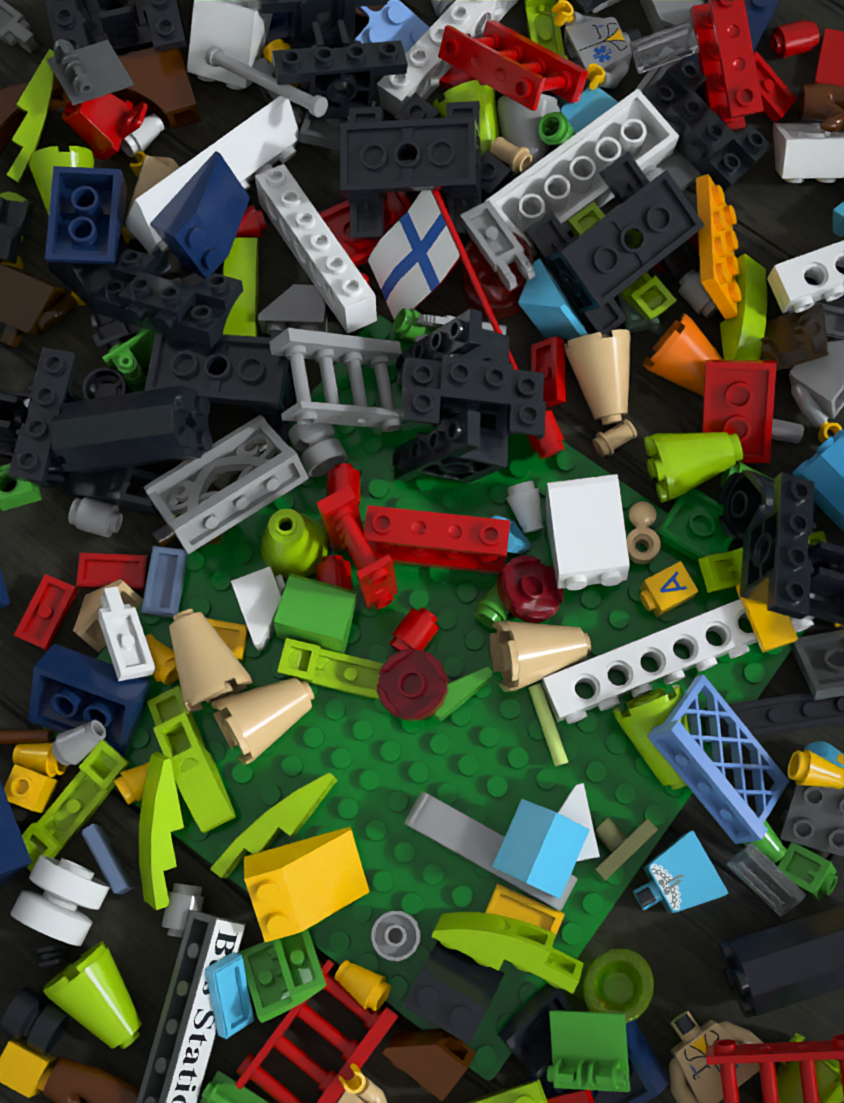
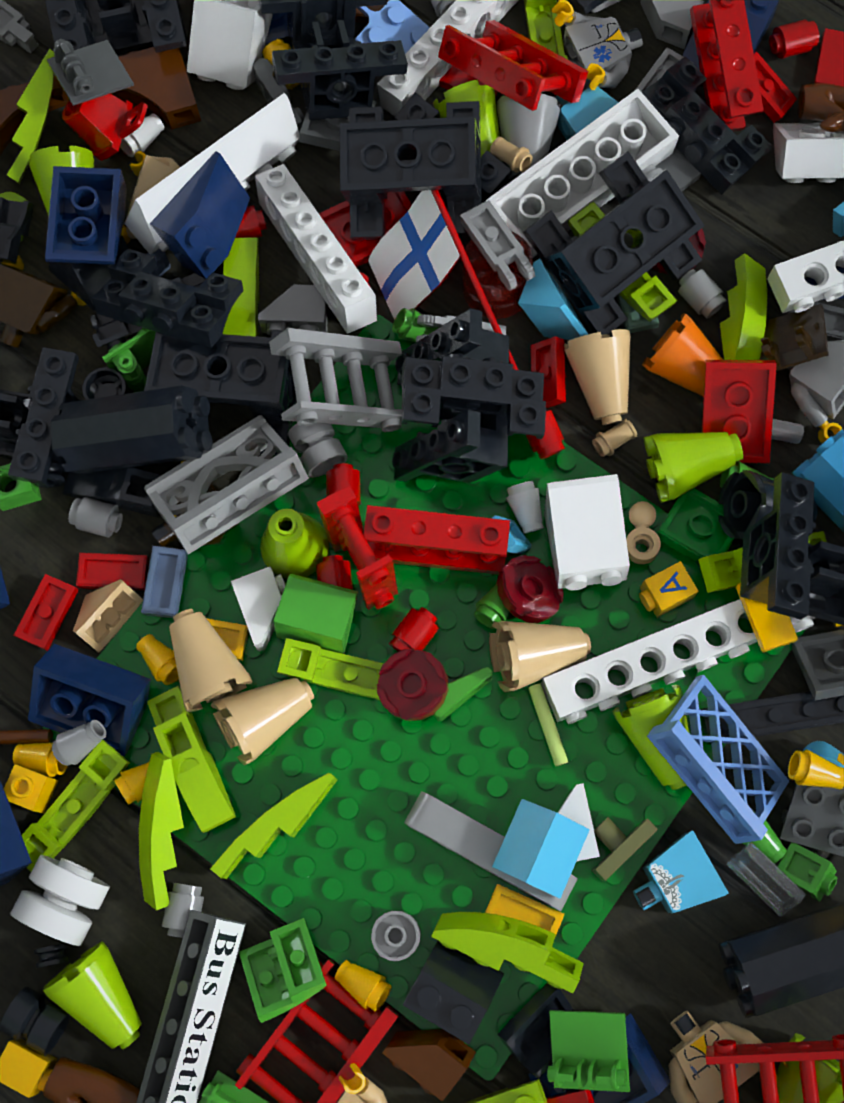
sand blue tile [82,824,135,894] -> none
white hinge [98,586,155,681] -> none
light grey bar [205,46,328,117] -> none
medium azure tile [205,952,255,1039] -> none
yellow slope [244,826,369,942] -> none
bright green cone [538,112,577,146] -> none
clear neon green hat [583,948,654,1023] -> none
clear tile [630,20,700,74] -> none
light orange plate [696,174,742,320] -> none

